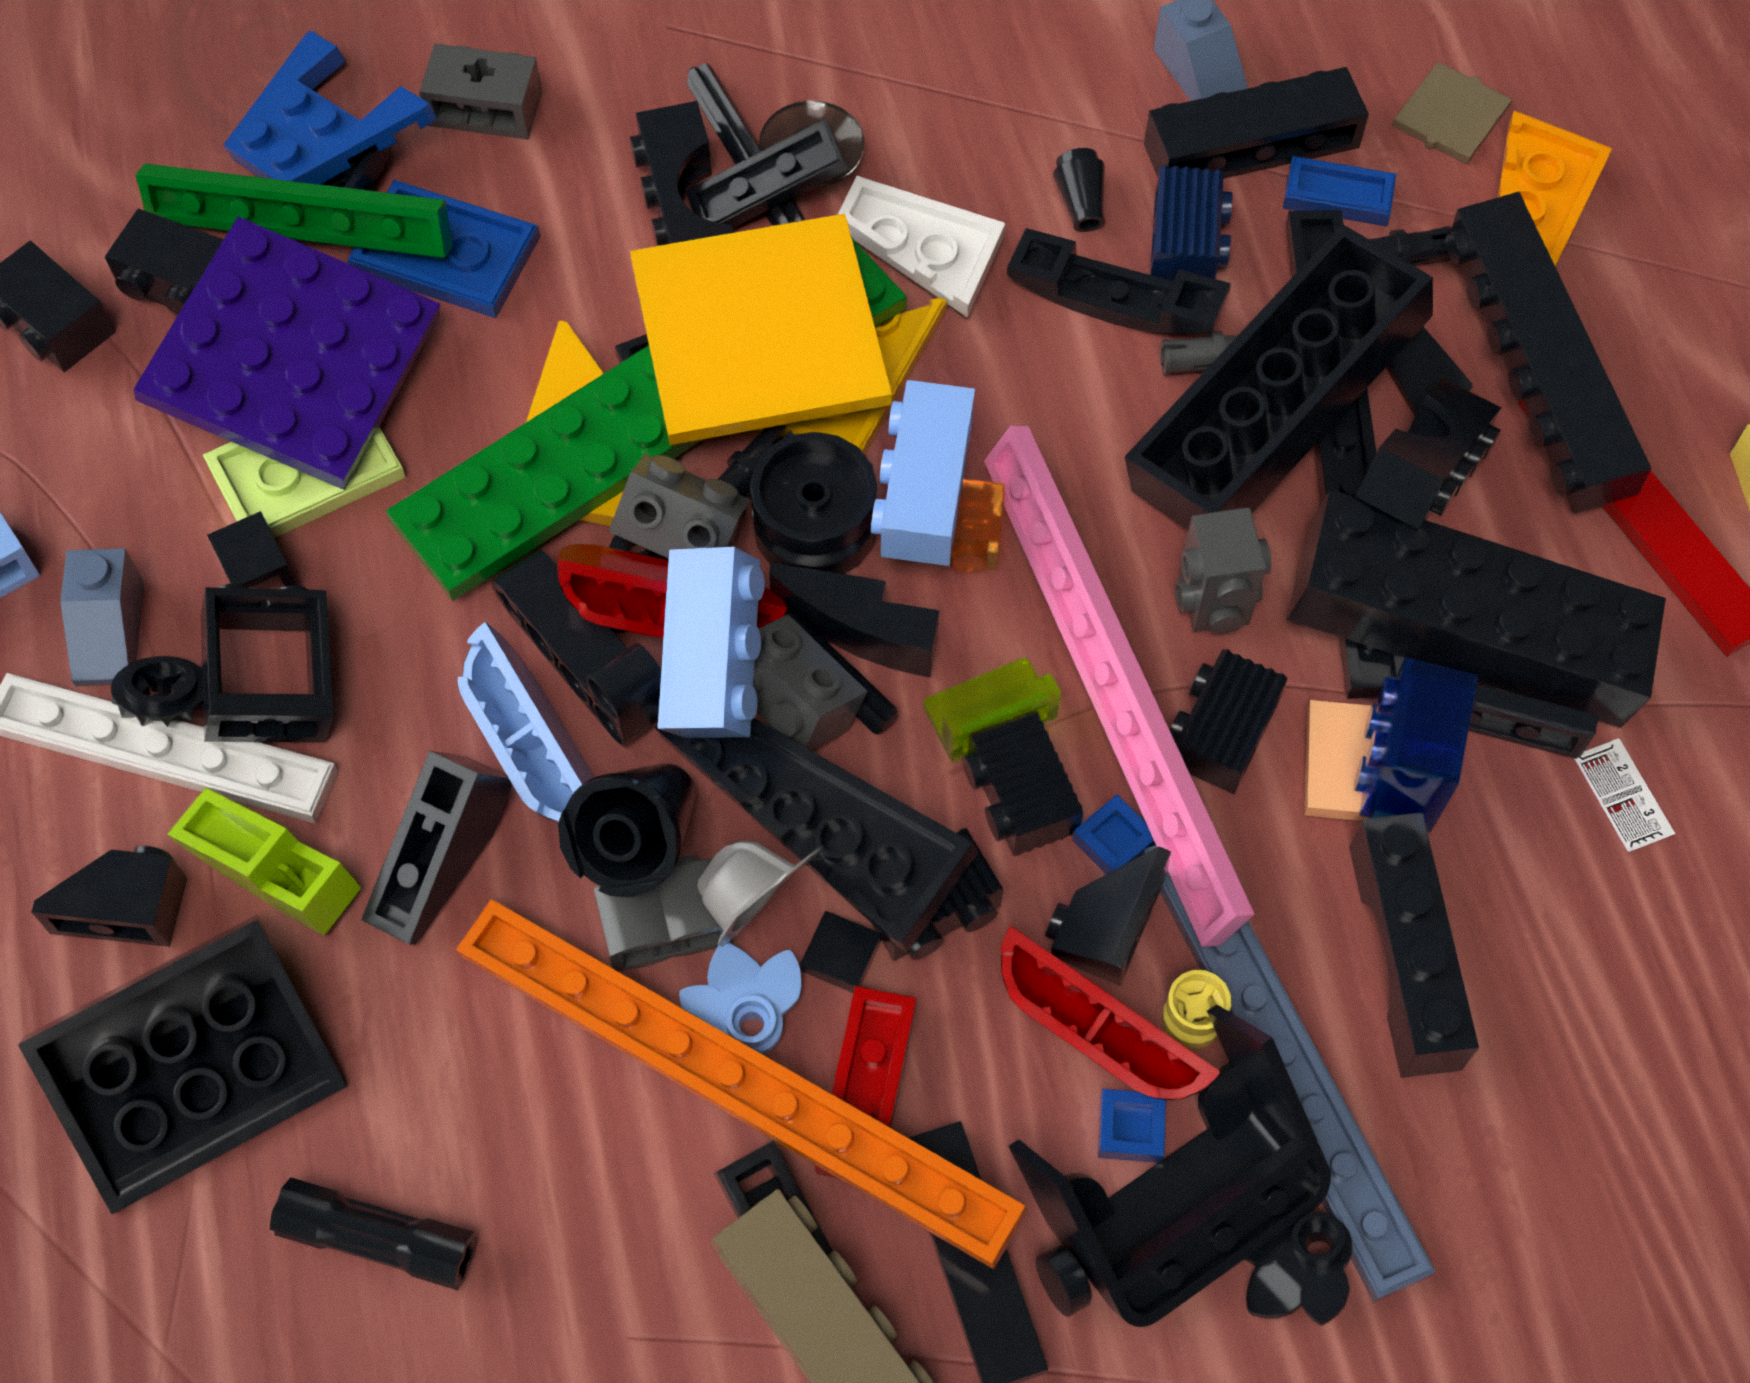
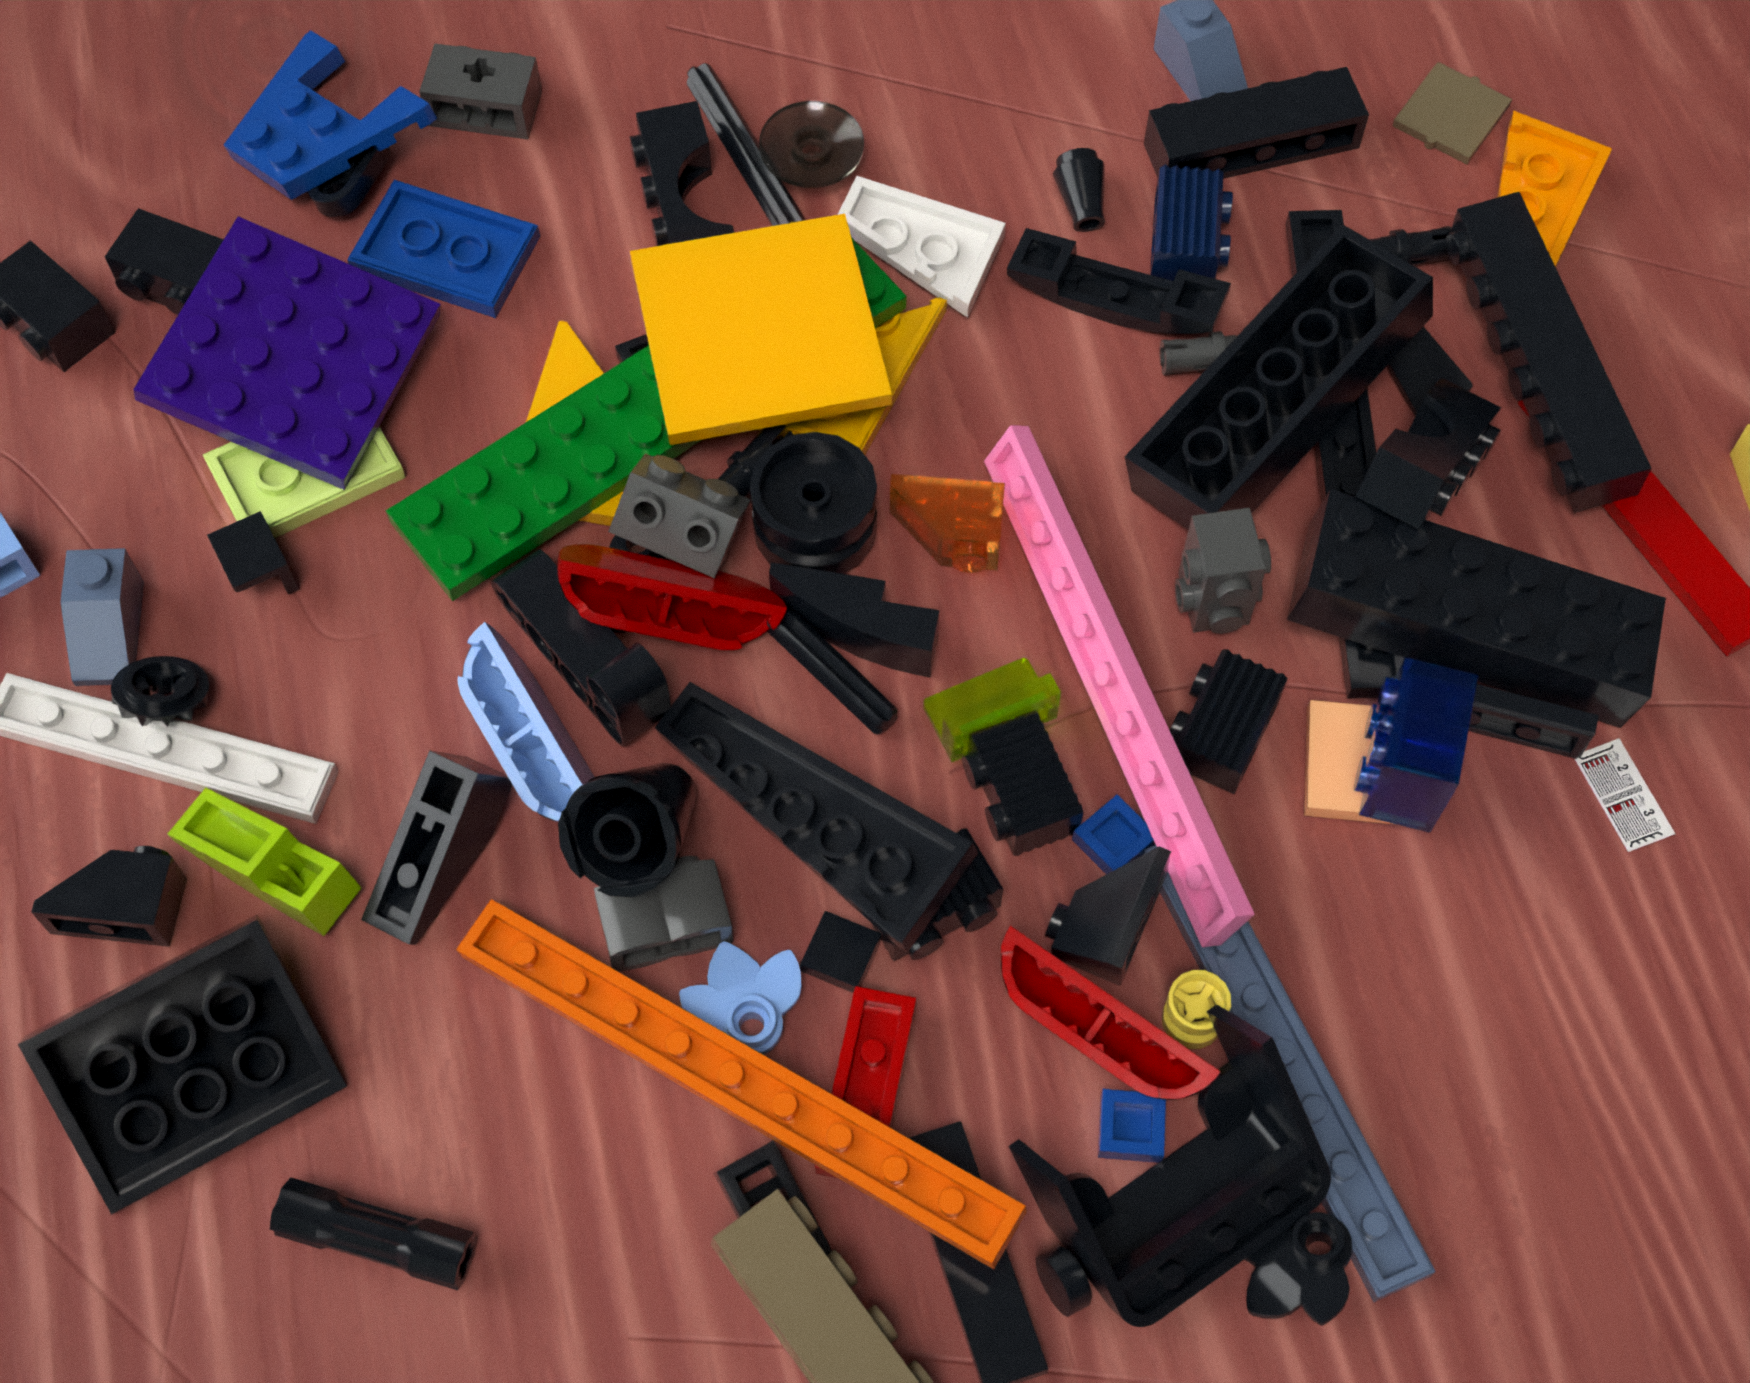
green plate [135,163,453,258] -> none
black window [200,584,333,742] -> none
light blue brick [658,547,765,738] -> none
black tile [685,118,849,228] -> none
light grey piece [697,840,824,947] -> none
dark grey brick [753,614,868,751] -> none
light blue brick [871,380,975,566] -> none
blue tile [1283,156,1397,226] -> none
black arch [1349,812,1479,1078] -> none

